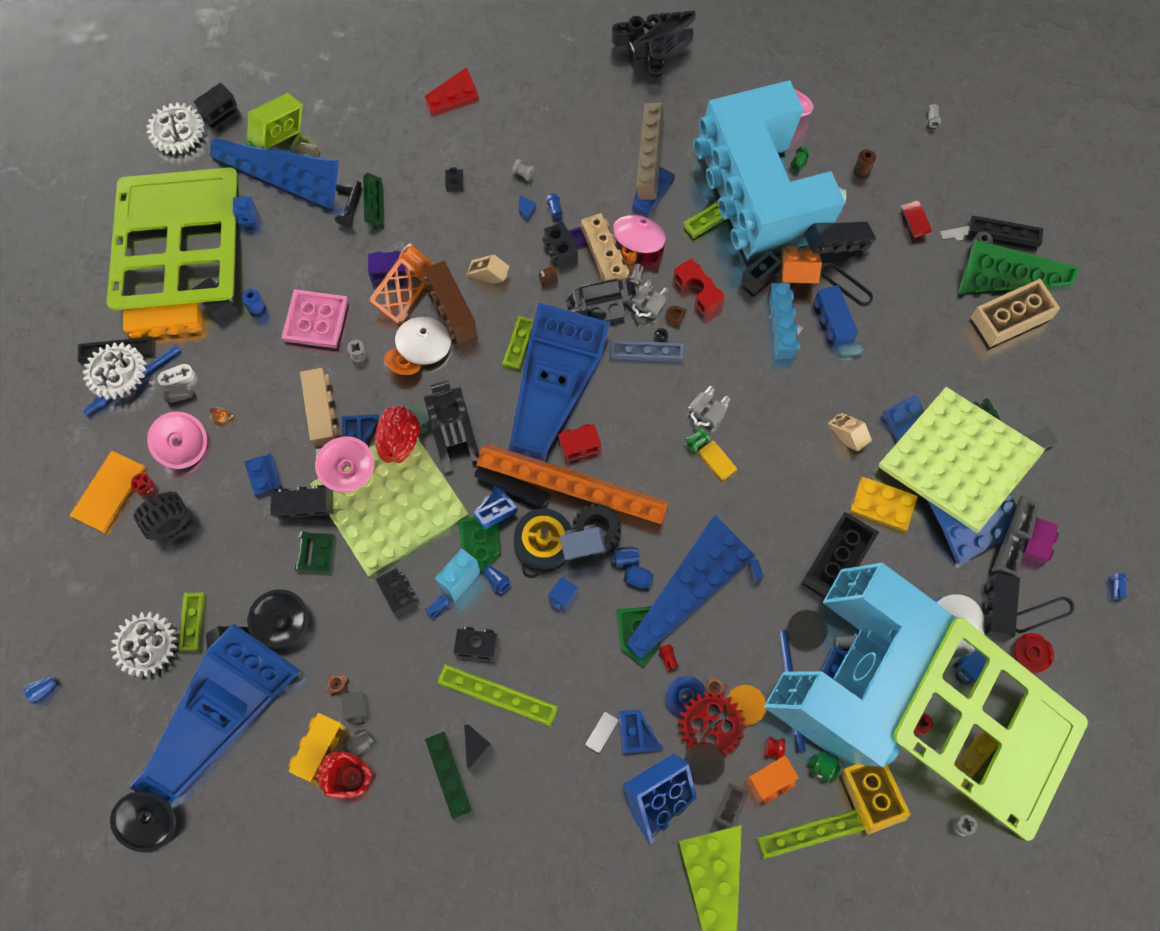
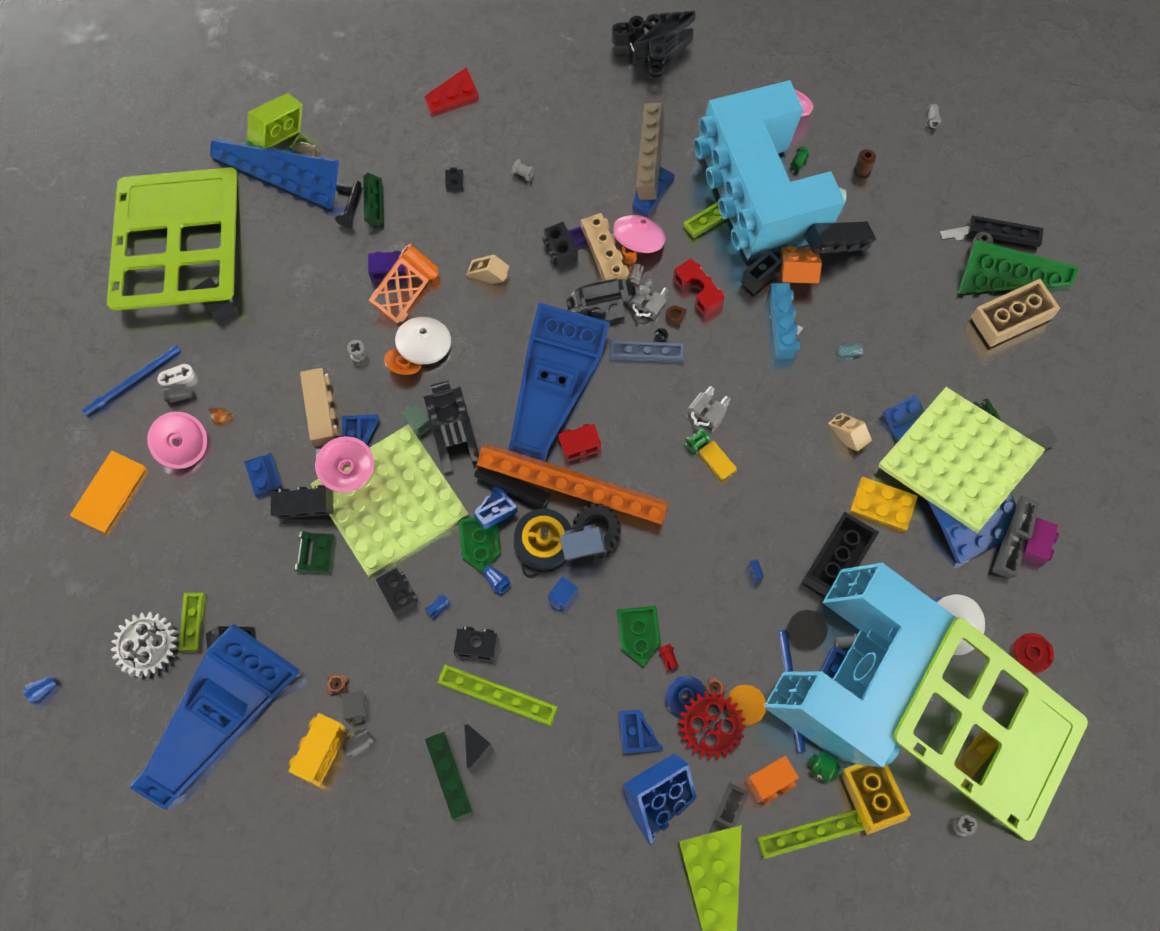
black tile [77,336,154,363] -> none
white gear [83,343,146,400] -> none
black dish [110,790,176,852] -> none
light orange brick [123,303,202,338] -> none
red wheel [131,473,155,496] -> none
black tyre [133,491,190,540] -> none
white gear [146,102,205,155] -> none
black brick [193,82,237,125] -> none
blue brick [233,196,256,224] -> none
blue brick [242,289,264,313] -> none
black dish [247,589,308,649] -> none
bright pink plate [281,289,348,349] -> none
red hair [316,751,372,799] -> none
red hair [374,405,421,463] -> none
reddish brown brick [423,260,478,345] -> none
medium azure brick [435,548,481,603] -> none
lime tile [502,316,534,371] -> none
blue tile [519,196,536,220] -> none
reddish brown tile [538,266,558,283] -> none
blue pin [546,193,563,218] -> none
white sticker [585,712,618,753] -> none
blue brick [611,546,640,568] -> none
blue brick [624,564,654,589] -> none
blue wing [626,515,756,659] -> none
dark red tile [641,251,663,271] -> none
clear smoke tile [684,742,725,784] -> none
red wheel [766,736,786,759] -> none
blue brick [814,285,858,346] -> none
black piece [821,262,873,305] -> none
red slope [901,200,932,238] -> none
red wheel [913,713,933,736] -> none
blue brick [955,649,986,684] -> none
black brick [984,573,1020,640] -> none
black piece [1016,597,1075,633] -> none
blue pin [1111,573,1128,599] -> none

